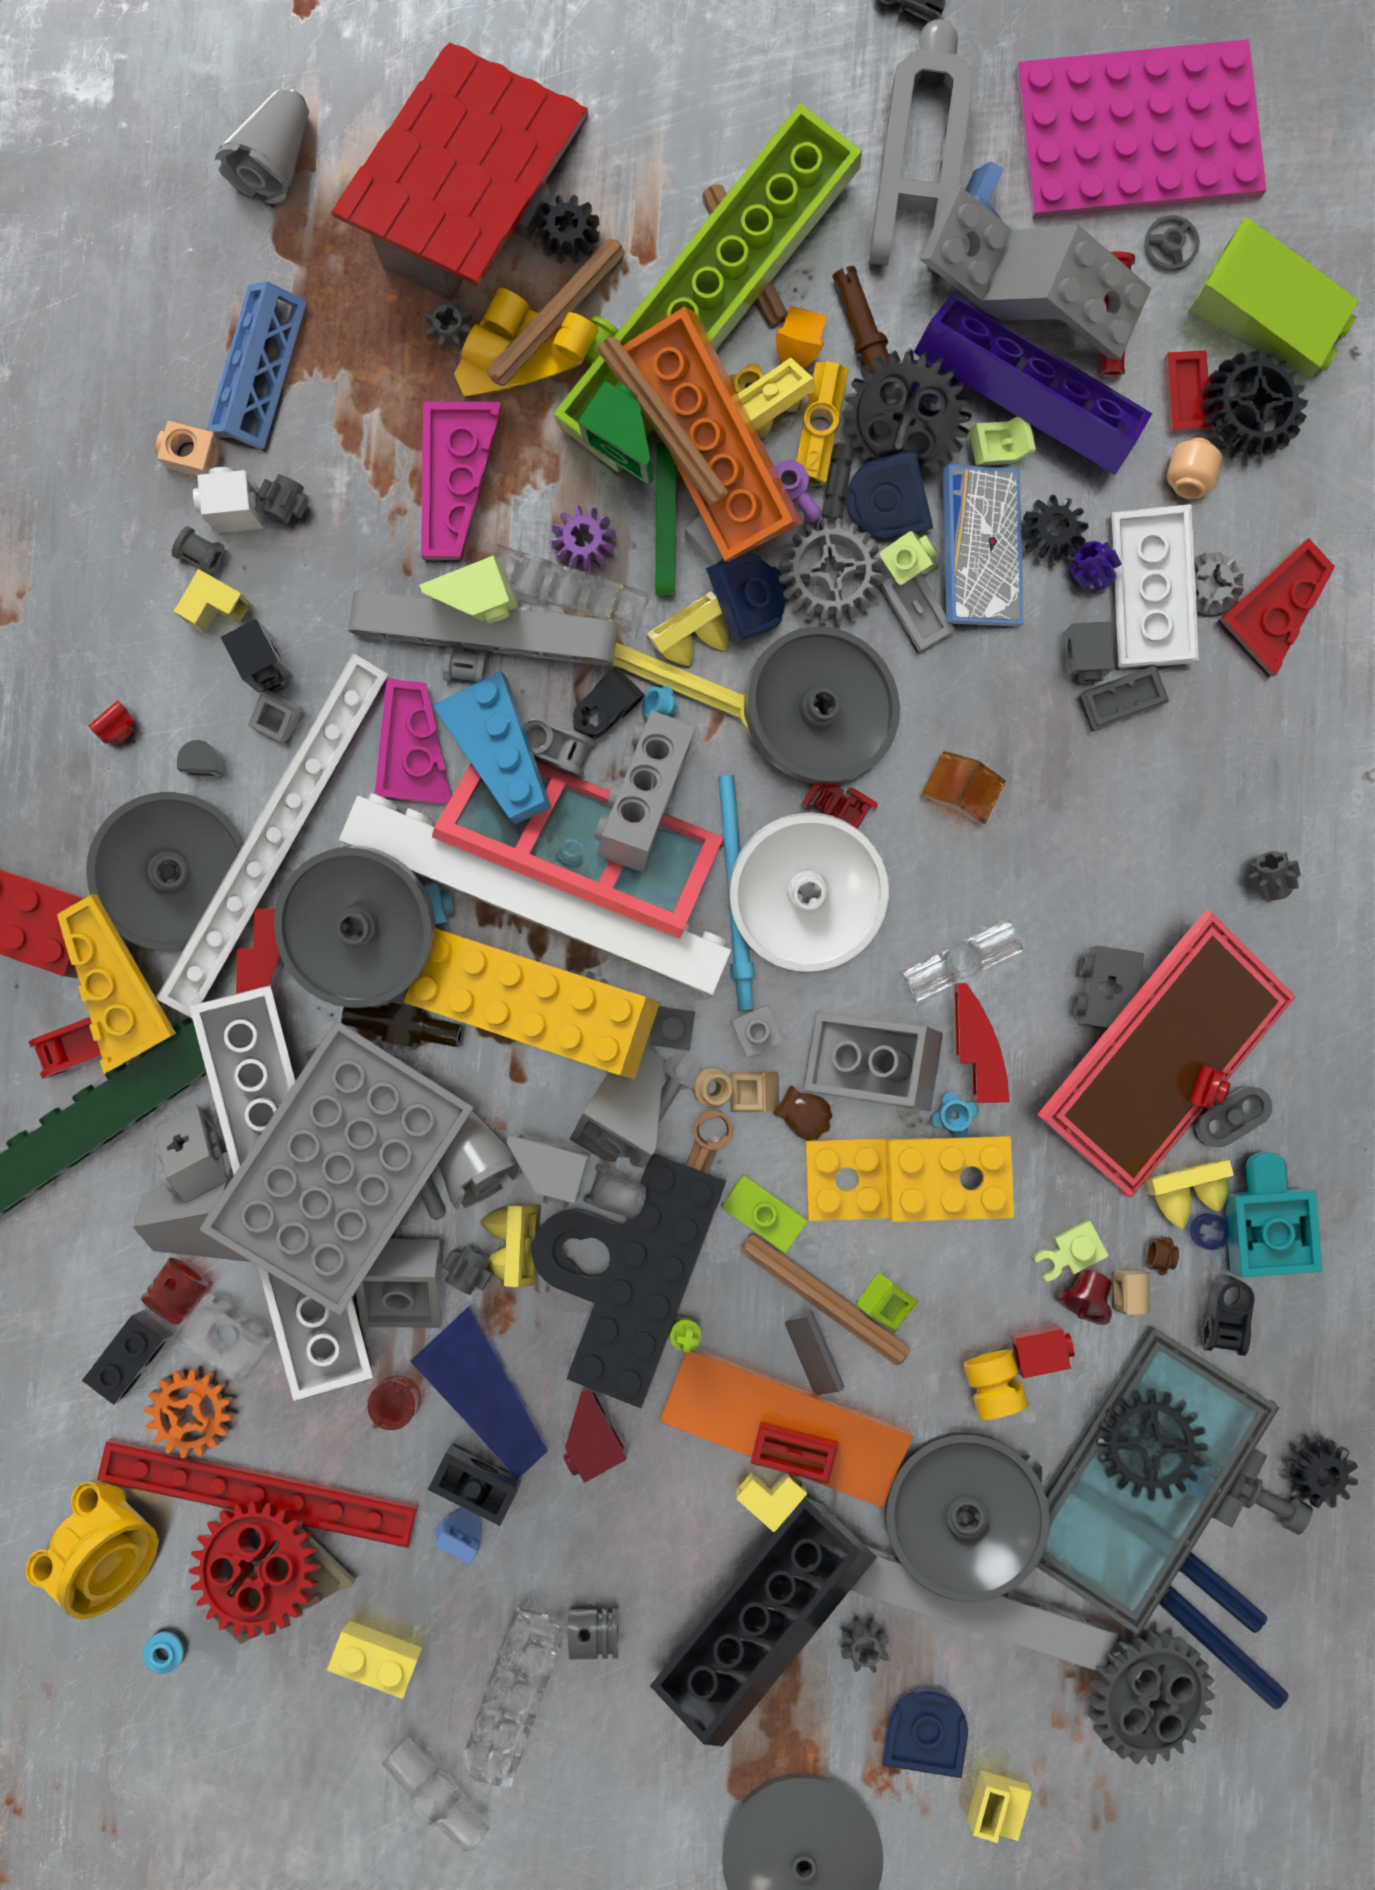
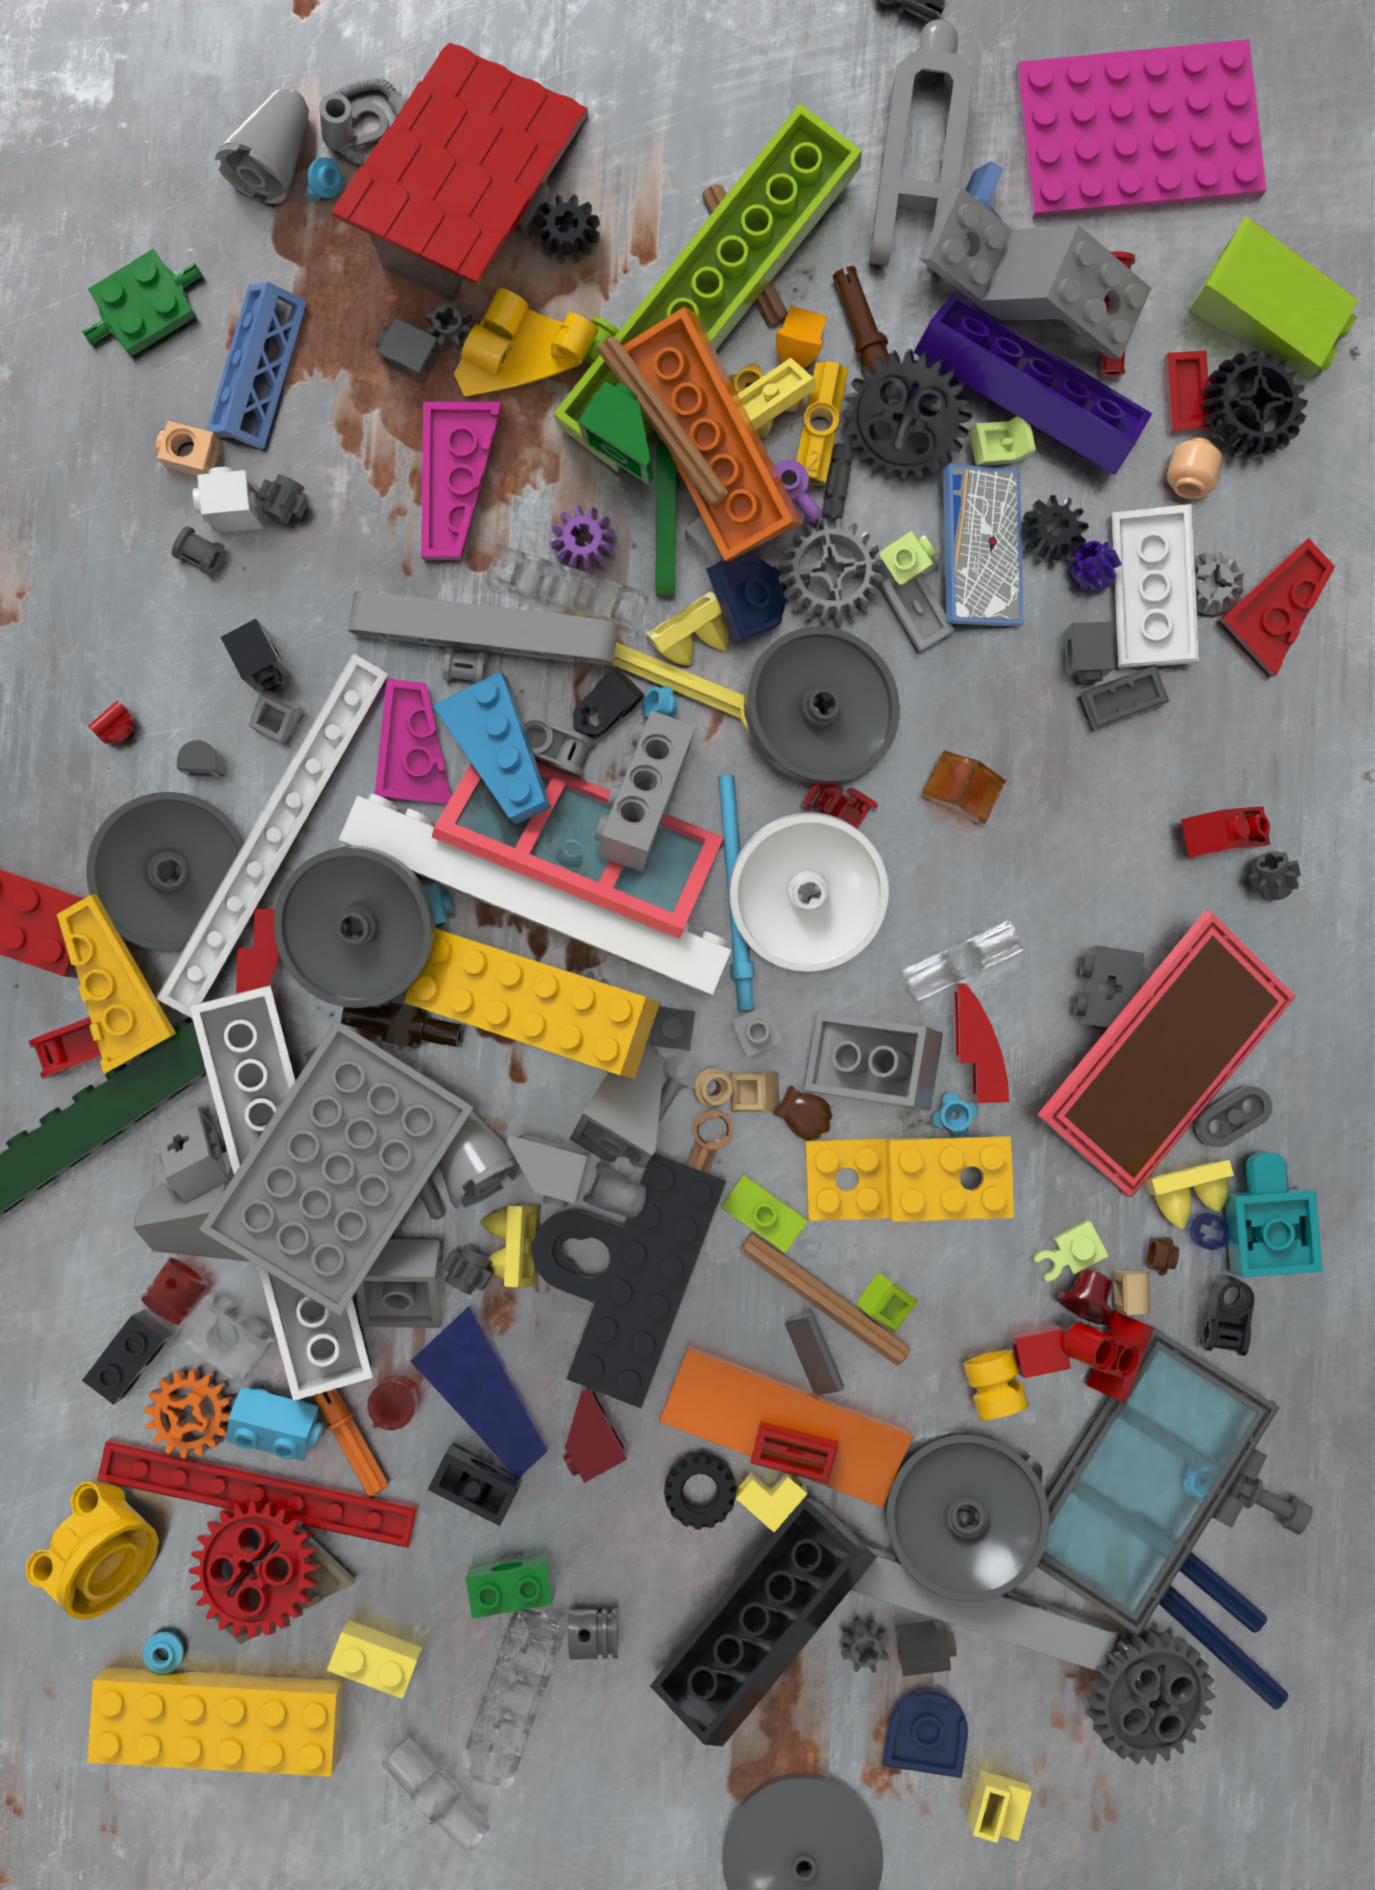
light yellow piece [173,569,251,633] -> none
yellowish green slope [419,556,518,623] -> none
medium blue tile [434,1507,482,1565] -> none
medium nougat axle [487,238,625,386] -> none
lime axle [670,1318,702,1353] -> none
dark blue tile [846,449,933,539] -> none
black gear [1096,1389,1208,1501] -> none
dark grey piece [1144,215,1200,271] -> none
red plate [1189,1064,1231,1110] -> none
black gear [1287,1438,1358,1508] -> none
none -> green plate [82,248,203,357]
none -> yellow brick [87,1667,344,1777]
none -> medium azure brick [227,1386,323,1461]
none -> medium azure plate [305,157,343,201]
none -> orange axle [312,1389,388,1496]
none -> light grey piece [319,78,408,165]
none -> dark grey brick [376,317,441,384]
none -> green brick [466,1554,555,1619]
none -> black tyre [664,1452,736,1530]
none -> clear smoke brick [894,1620,957,1676]
none -> red tile [1063,1311,1154,1402]
none -> red slope [1181,806,1271,858]

